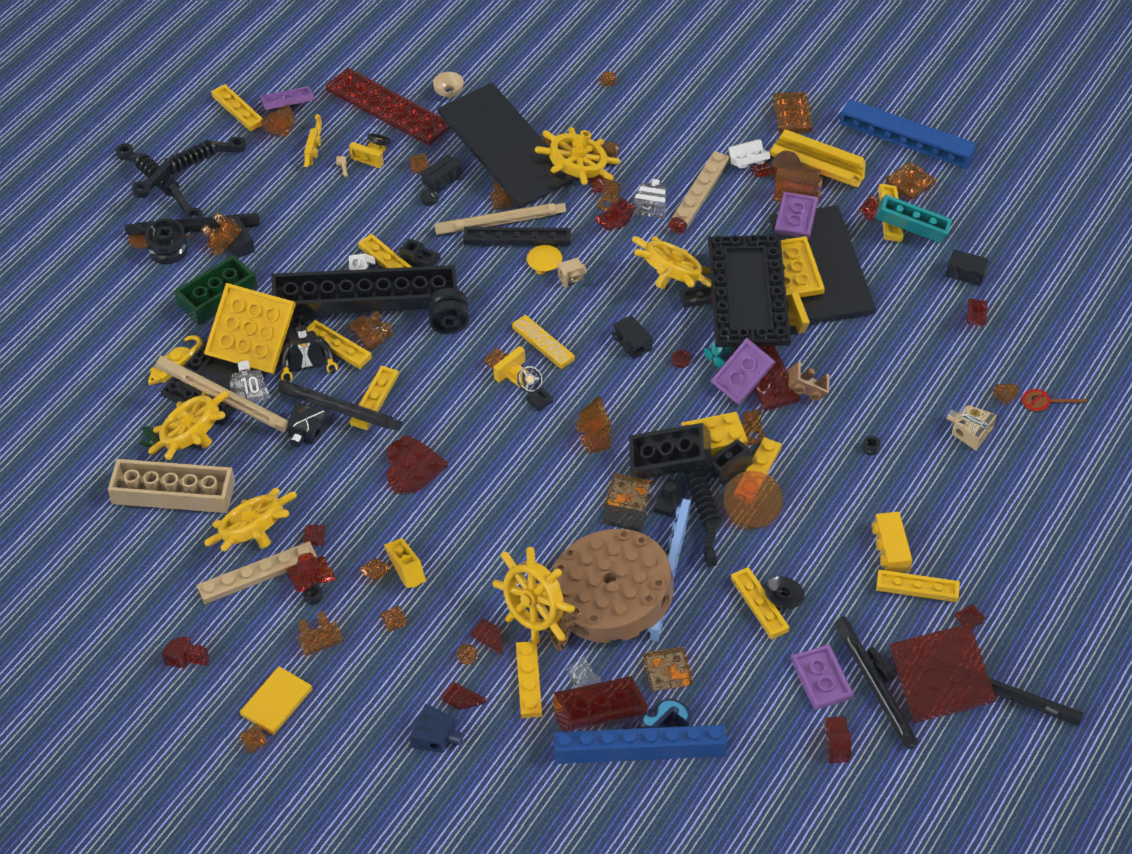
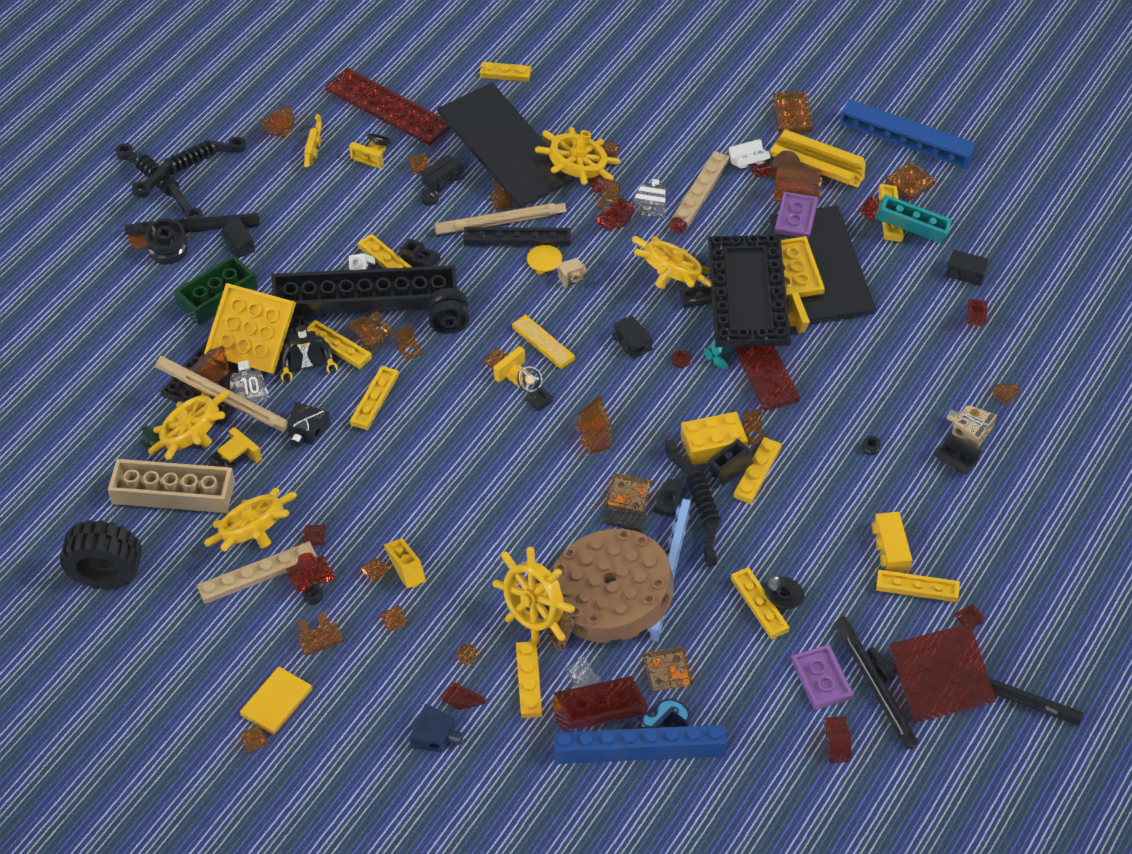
yellow plate [148,335,203,385] -> none
clear red brick [162,637,209,669] -> none
clear orange plate [201,212,242,256] -> none
yellow plate [211,84,264,132] -> none
medium lavender tile [260,86,315,110] -> none
black piece [277,380,403,431] -> none
tan hand [336,156,348,178] -> none
clear red plate [387,435,448,494] -> none
tan piece [433,72,464,98] -> none
clear red tile [471,618,503,655] -> none
clear orange tile [600,71,616,87] -> none
black brick [629,423,712,480] -> none
medium lavender tile [710,338,776,406] -> none
clear orange tile [723,471,783,529] -> none
medium nougat window [788,361,830,401] -> none
dark orange piece [1022,389,1087,412] -> none
none -> black tyre [59,520,142,590]
none -> clear orange slope [188,345,229,393]
none -> yellow piece [209,427,262,470]
none -> clear orange bracket [396,324,422,360]
none -> yellow plate [480,62,532,82]
none -> black bracket [933,433,982,474]

